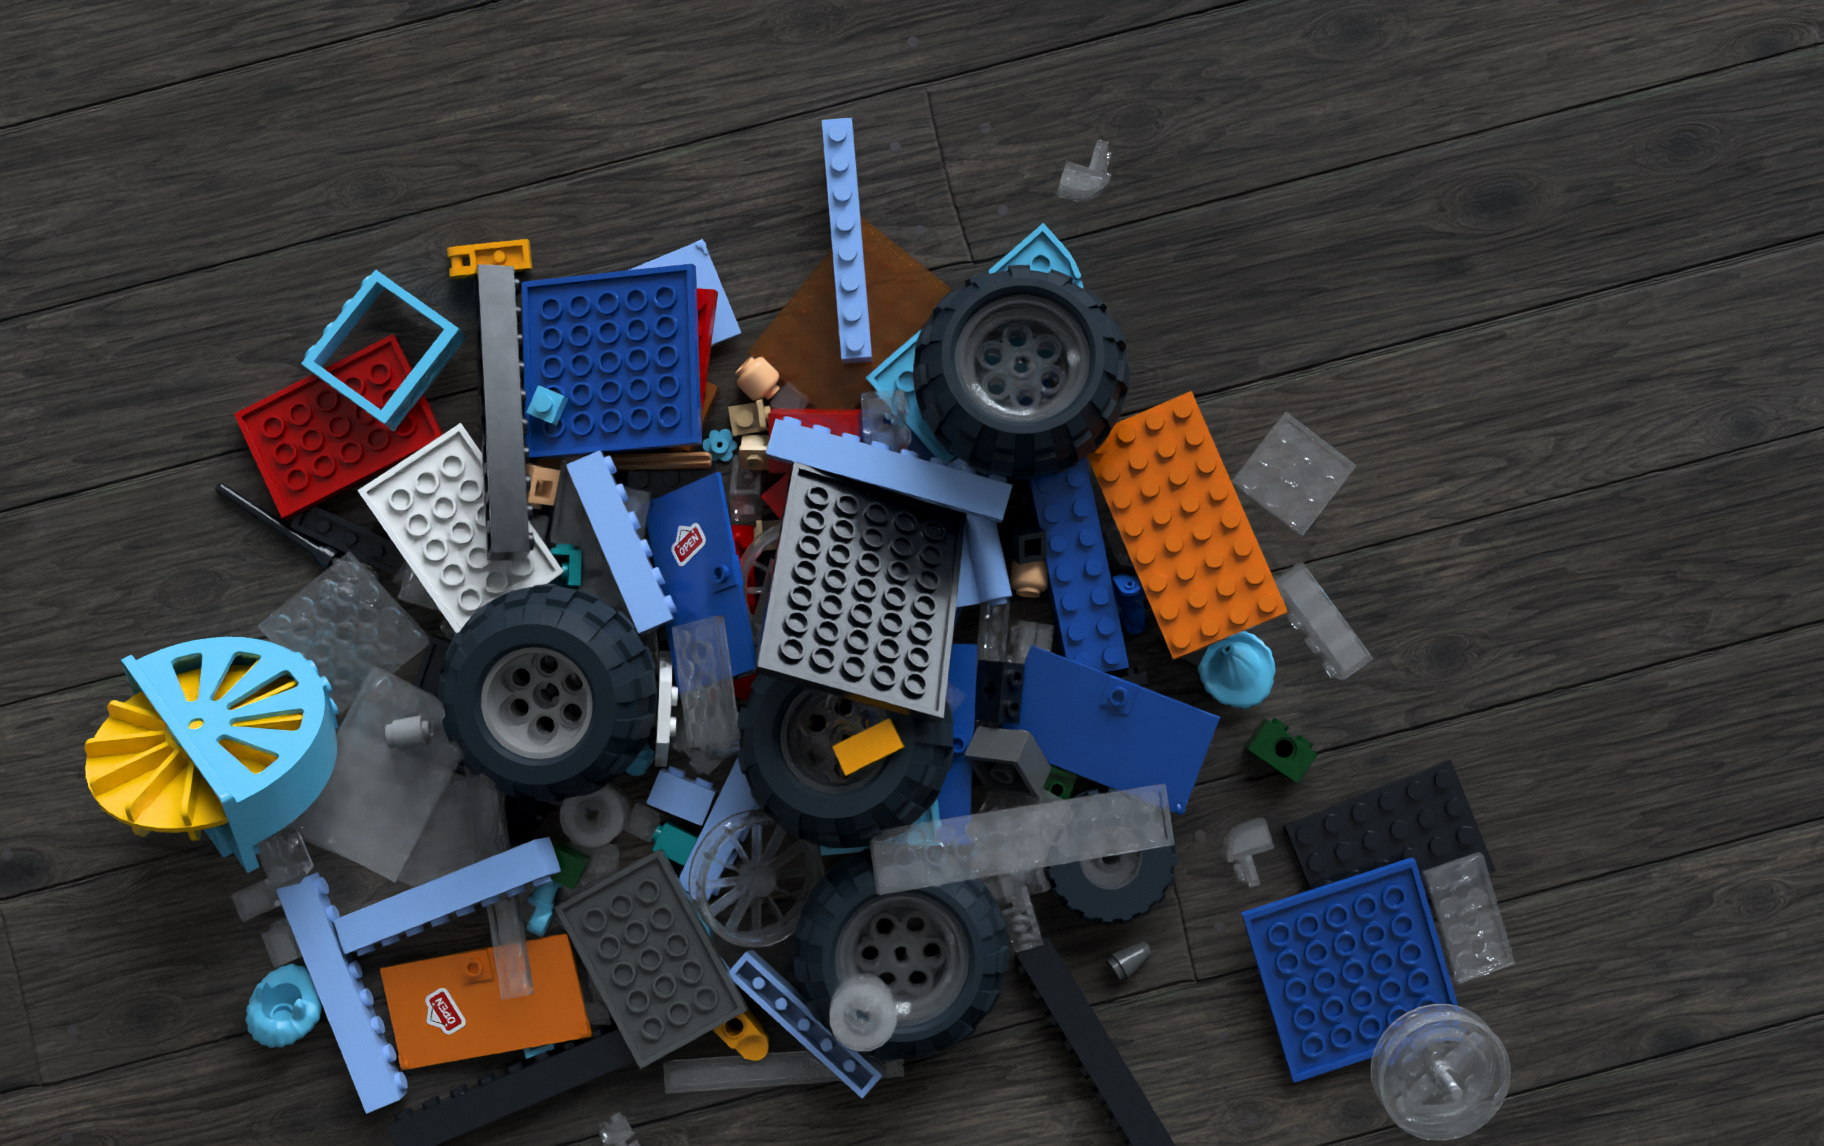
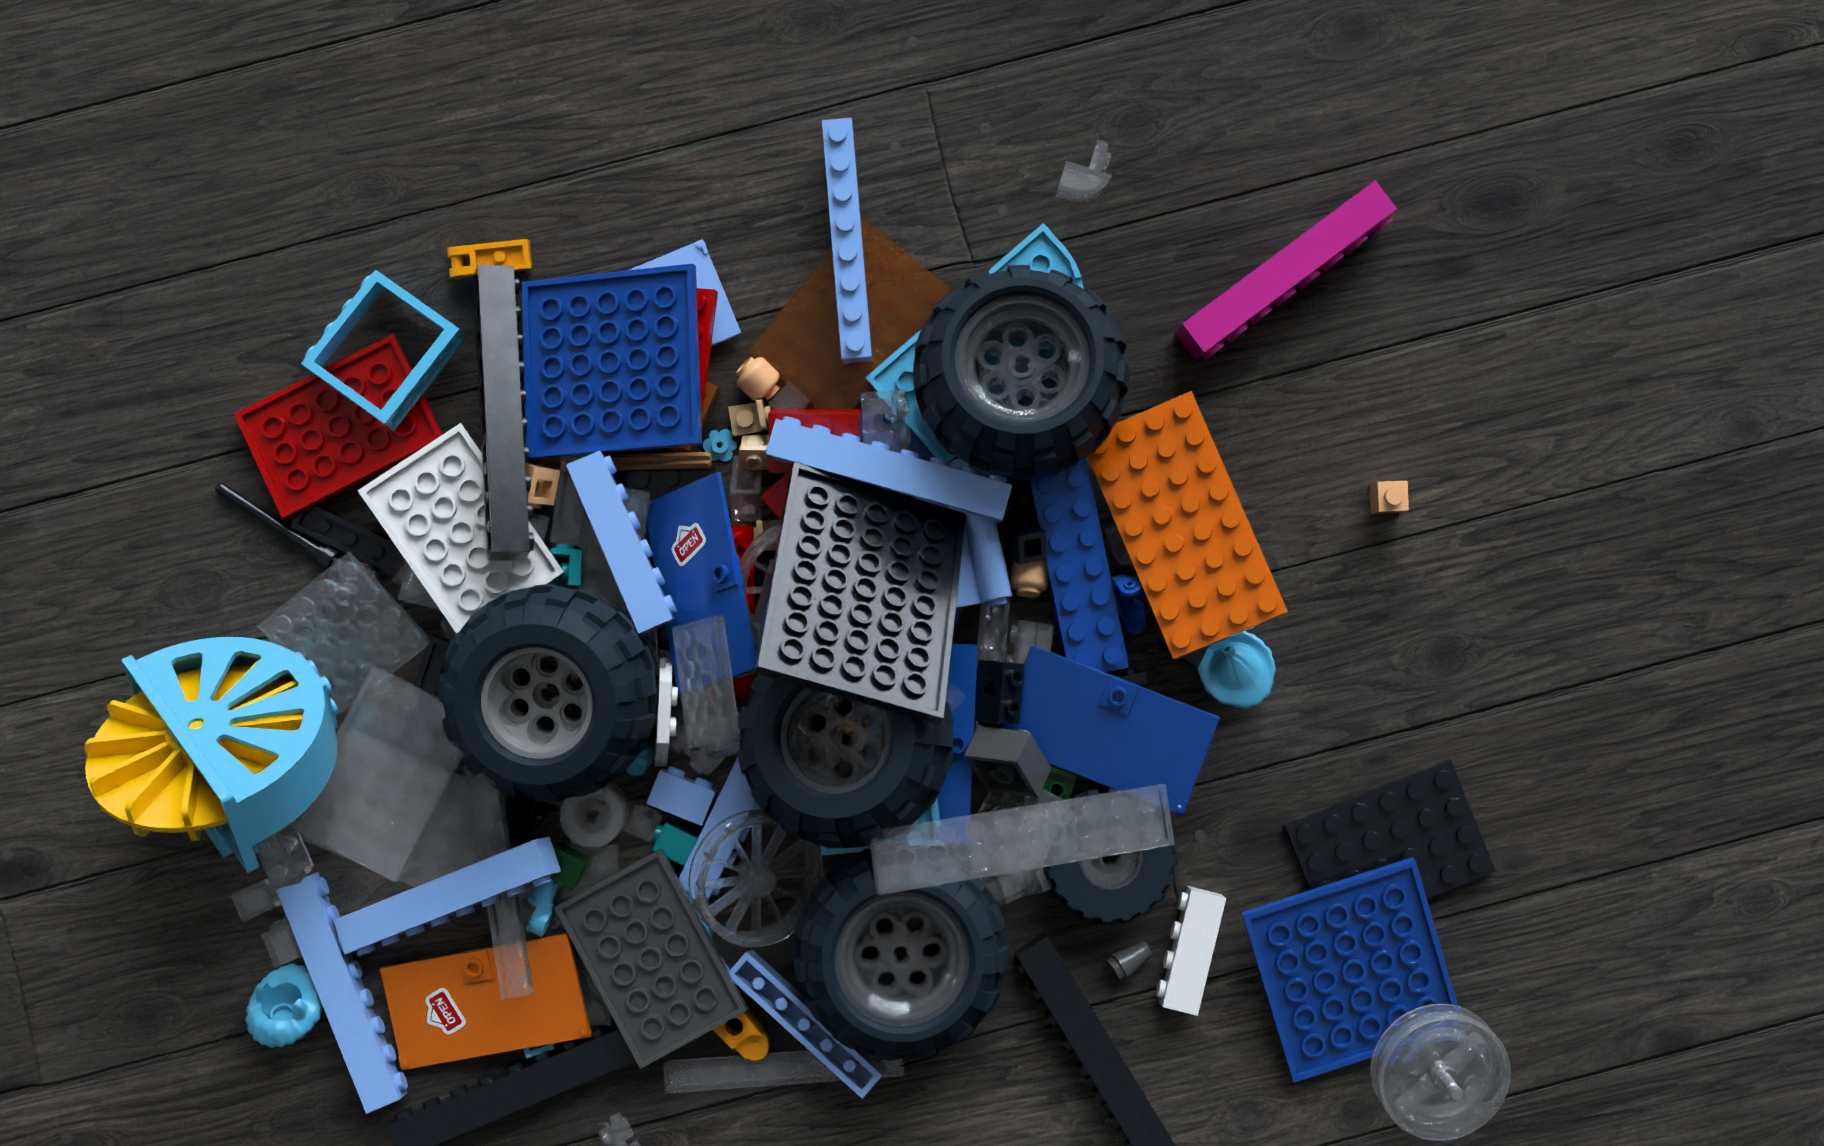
light grey brick [385,715,434,750] -> none
medium azure plate [526,385,568,426] -> none
clear wheel [829,974,897,1051] -> none
light orange tile [832,718,905,776] -> none
clear bracket [1002,880,1044,952] -> none
clear brick [1222,817,1274,888] -> none
clear plate [1231,411,1357,536] -> none
dark green brick [1243,718,1318,784] -> none
clear brick [1274,562,1373,680] -> none
clear plate [1423,852,1515,984] -> none
none -> white brick [1156,886,1226,1016]
none -> dark pink brick [1175,180,1397,361]
none -> light nougat brick [1369,481,1409,514]

